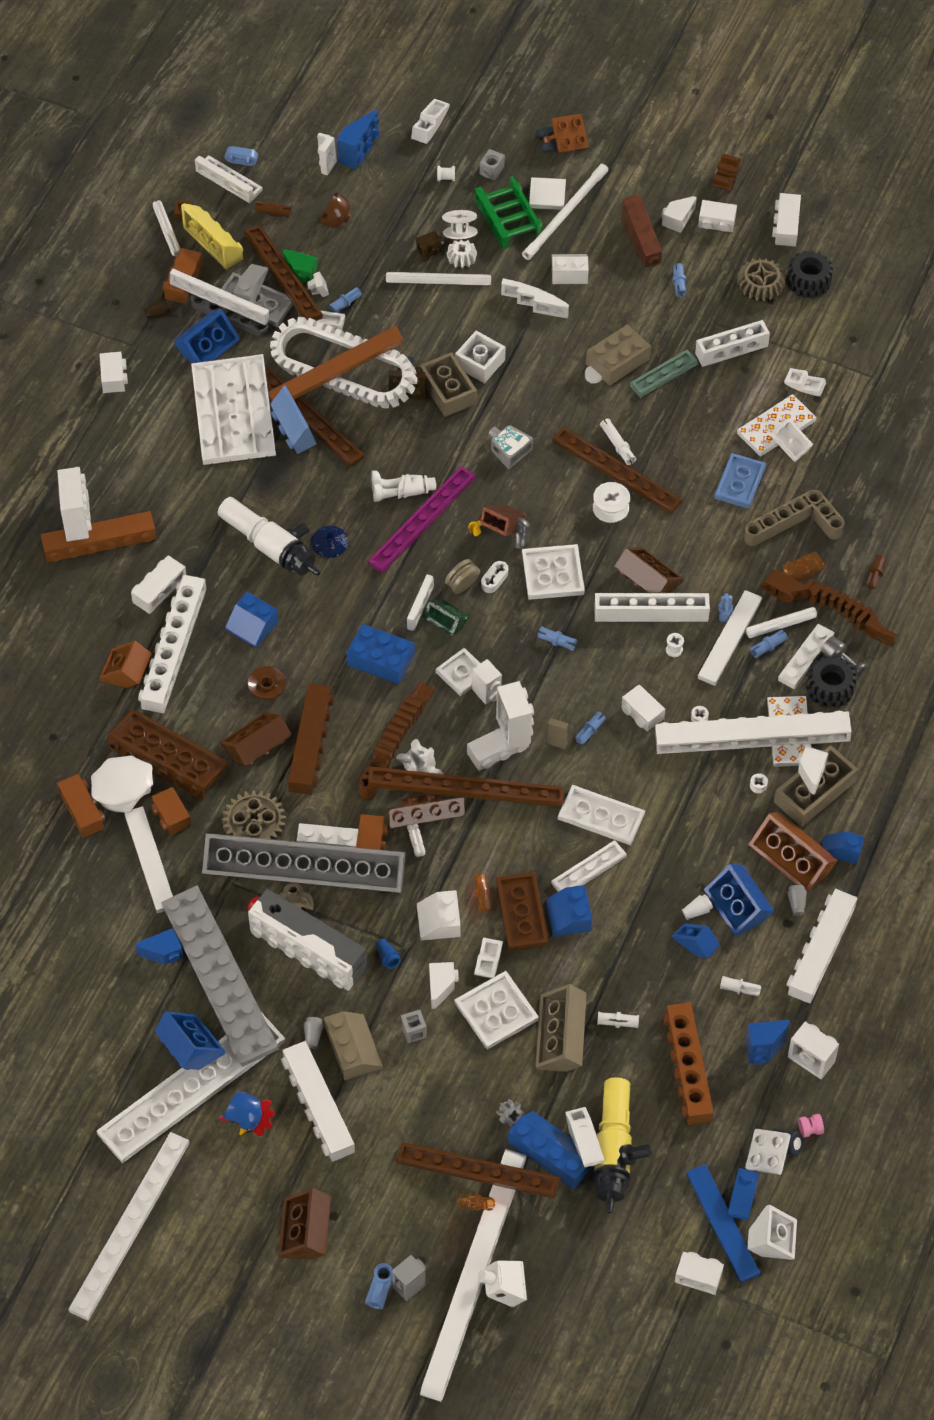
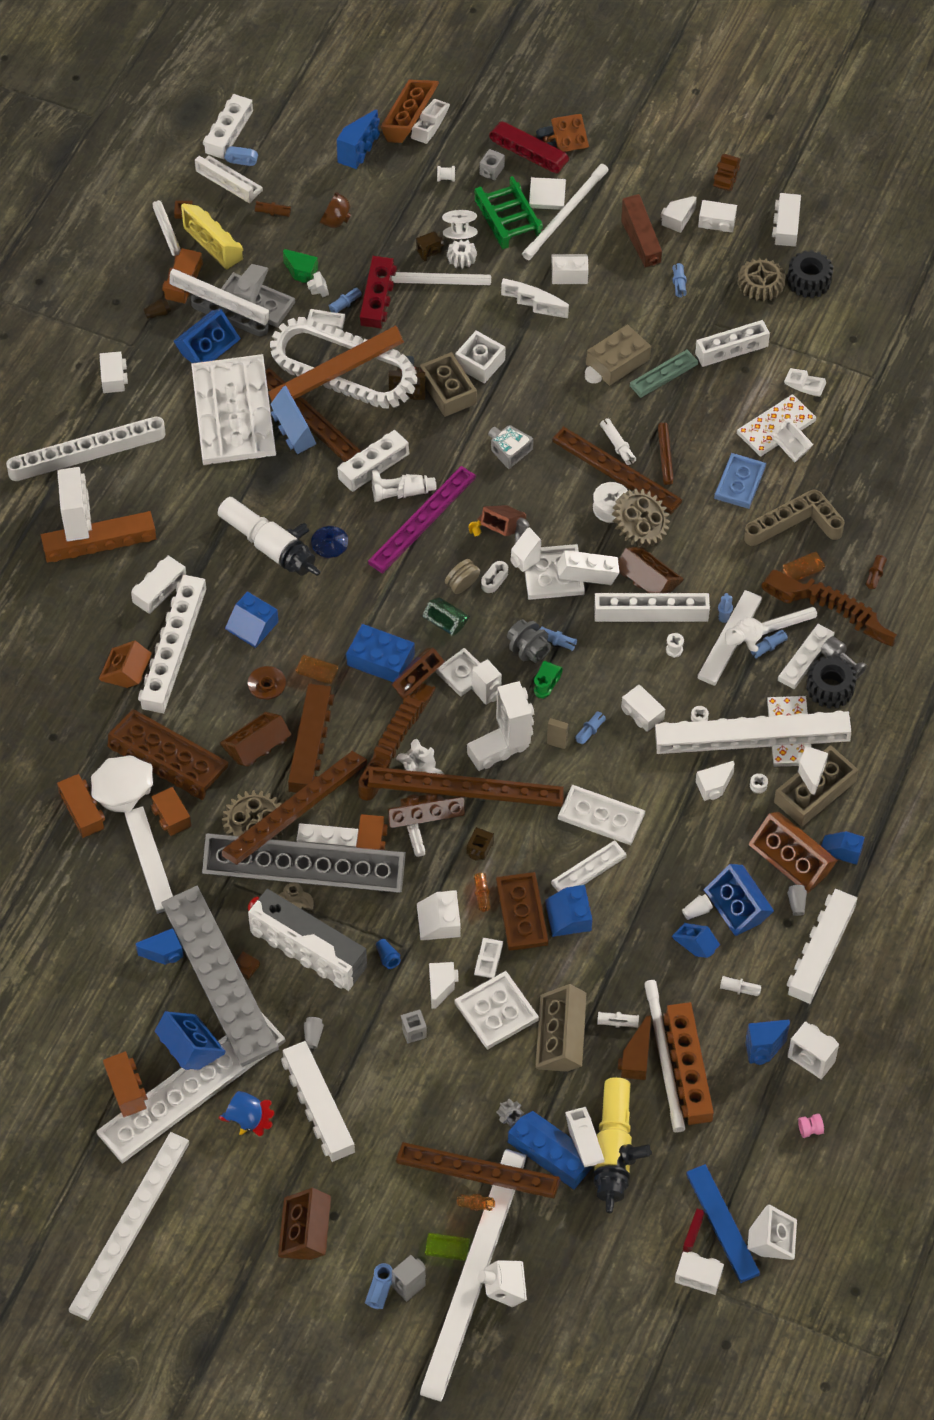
reddish brown tile [244,225,323,321] -> none
white bracket [317,133,337,175] -> none
dark tan slope [324,1011,383,1081] -> none
white tile [407,574,434,631] -> none
blue slope [727,1168,759,1221] -> none
white plate [746,1128,804,1175] -> none
none -> white beam [6,417,165,481]
none -> dark orange brick [103,1051,148,1118]
none -> white brick [203,94,253,159]
none -> reddish brown plate [222,751,367,865]
none -> reddish brown plate [236,952,260,980]
none -> clear orange plate [296,655,339,684]
none -> white brick [337,430,409,492]
none -> dark red brick [360,256,397,329]
none -> dark orange slope [381,80,439,143]
none -> reddish brown slope [391,647,445,699]
none -> clear neon green tile [425,1233,470,1261]
none -> dark brown brick [466,827,494,861]
none -> dark red beam [489,121,569,173]
none -> dark grey piece [507,619,551,663]
none -> white slope [511,527,541,572]
none -> green piece [534,661,563,698]
none -> white brick [557,550,619,585]
none -> dark tan gear [612,489,670,548]
none -> reddish brown slope [618,1016,651,1080]
none -> white piece [644,980,685,1132]
none -> reddish brown axle [658,423,673,485]
none -> dark red tile [682,1208,704,1253]
none -> white slope [696,761,735,801]
none -> white animal [725,617,768,652]

